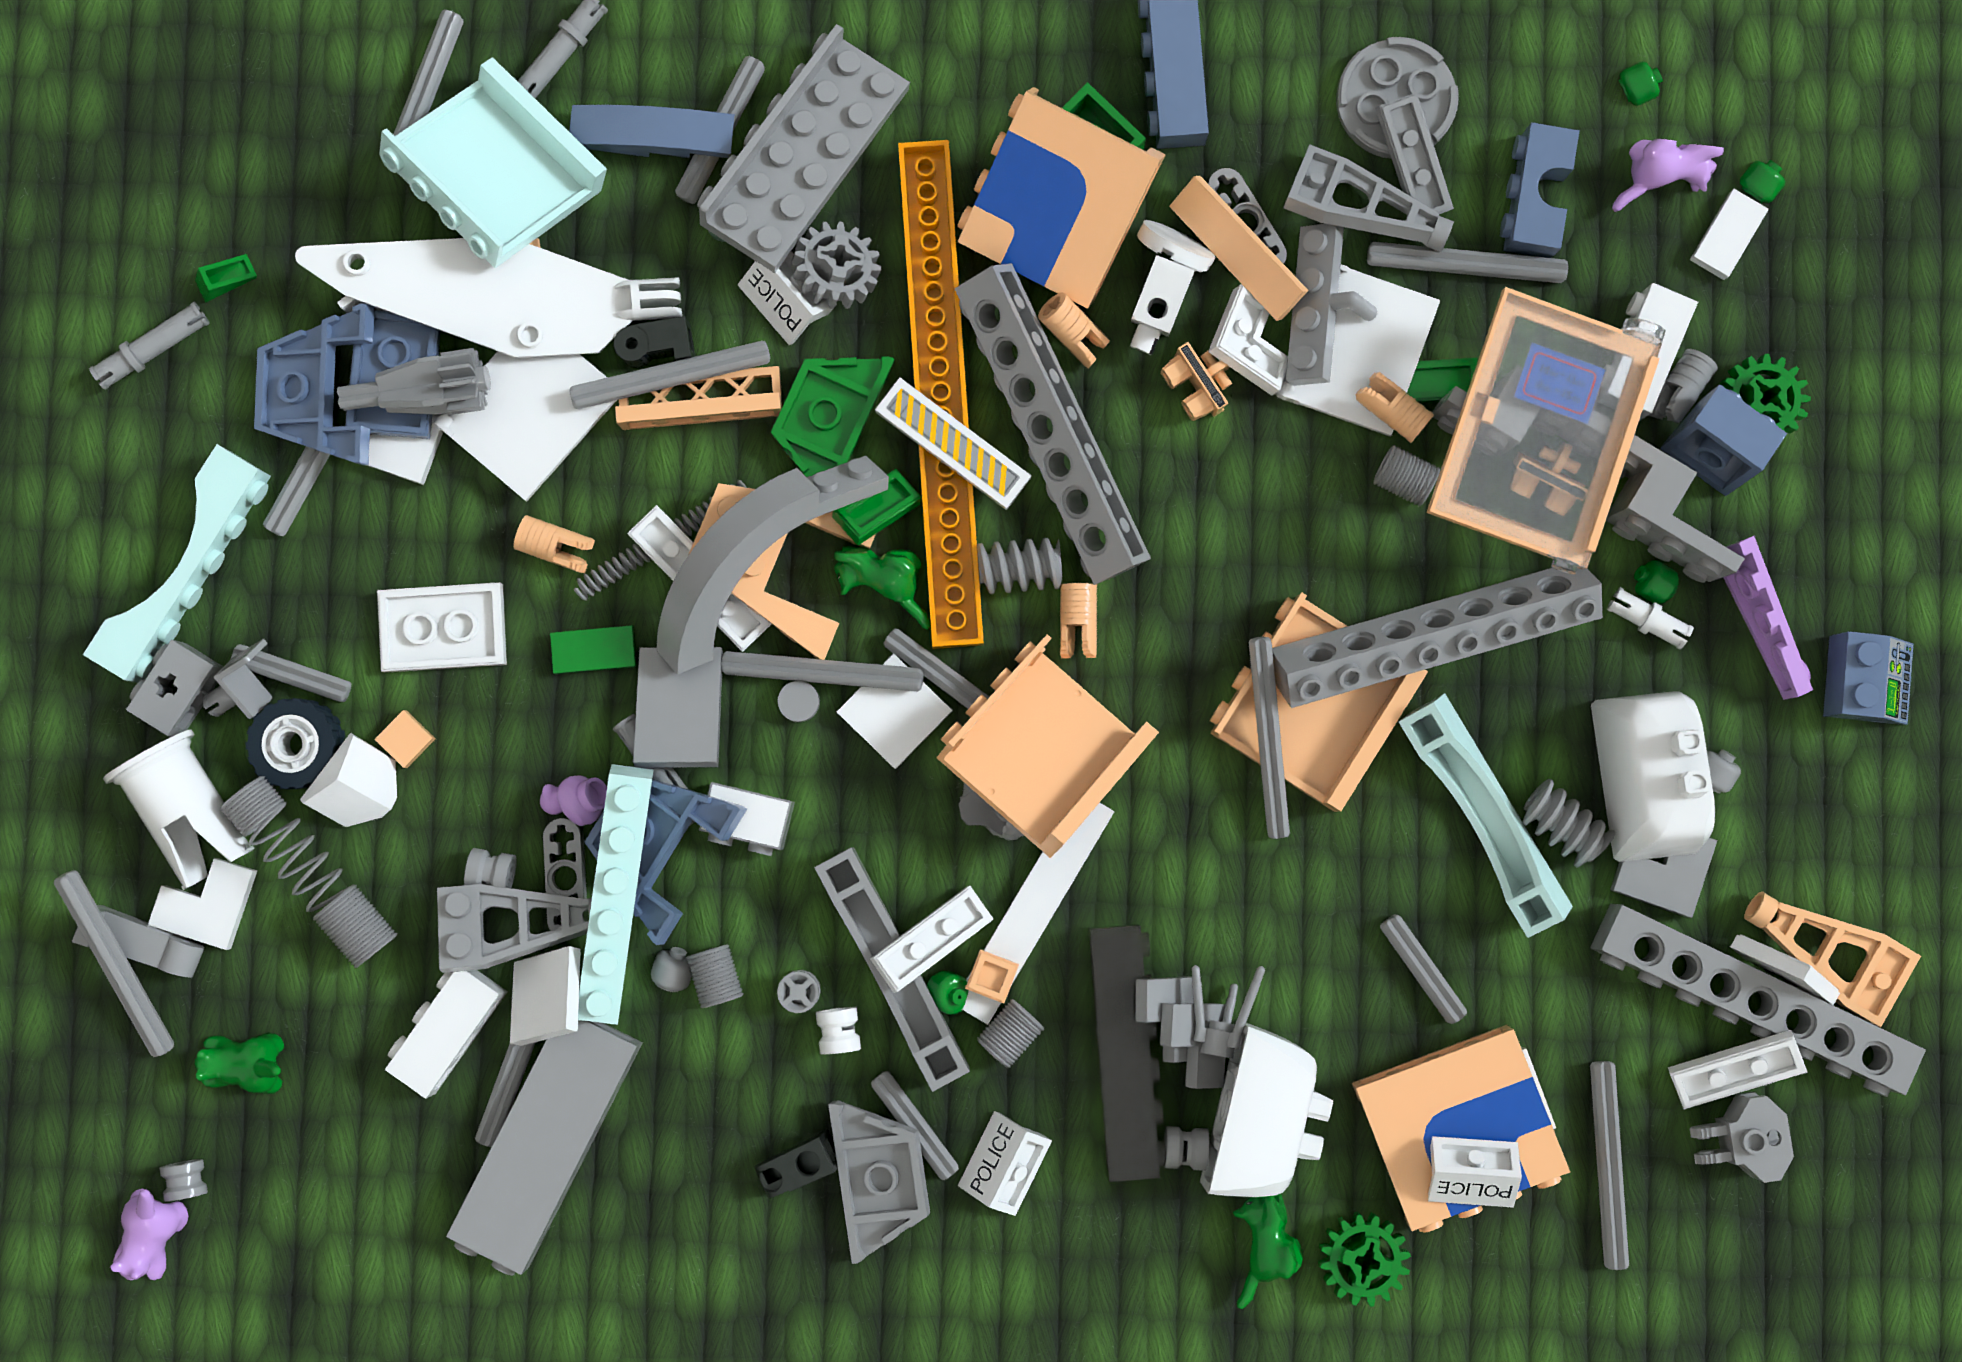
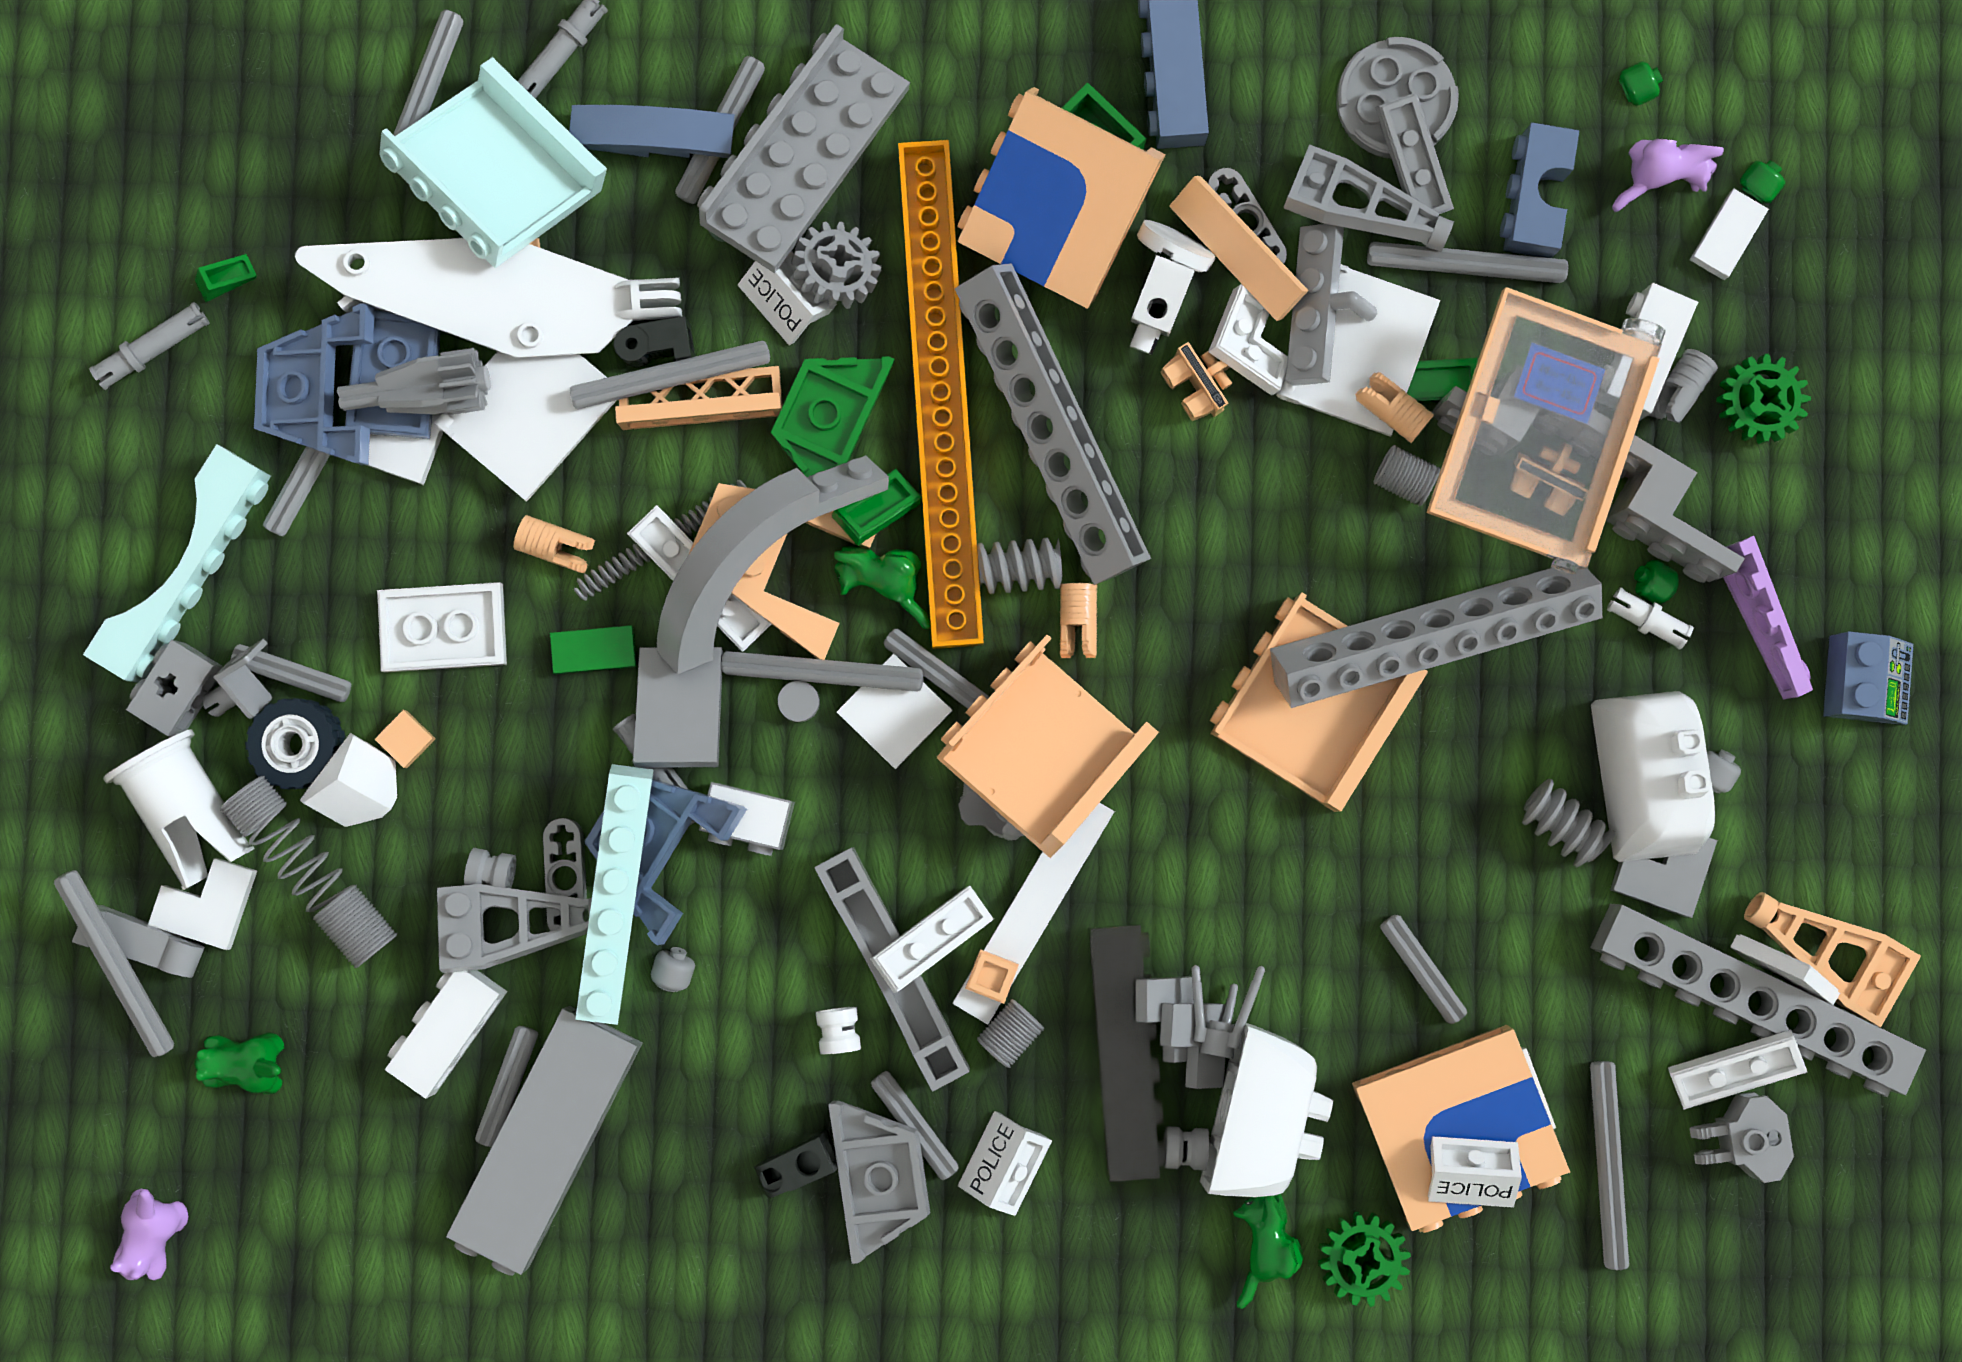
light grey wheel [159,1159,208,1201] -> none
white tile [510,946,581,1046] -> none
lavender animal [540,775,607,826] -> none
light grey piece [686,944,744,1008] -> none
light grey wheel [777,970,821,1013] -> none
tile [875,378,1031,510] -> none
green piece [927,971,969,1015] -> none
light nougat hinge [1038,292,1110,369] -> none
light grey axle [1249,637,1290,839] -> none
light aqua arch [1399,693,1573,938] -> none
sand blue slope [1660,384,1787,496] -> none

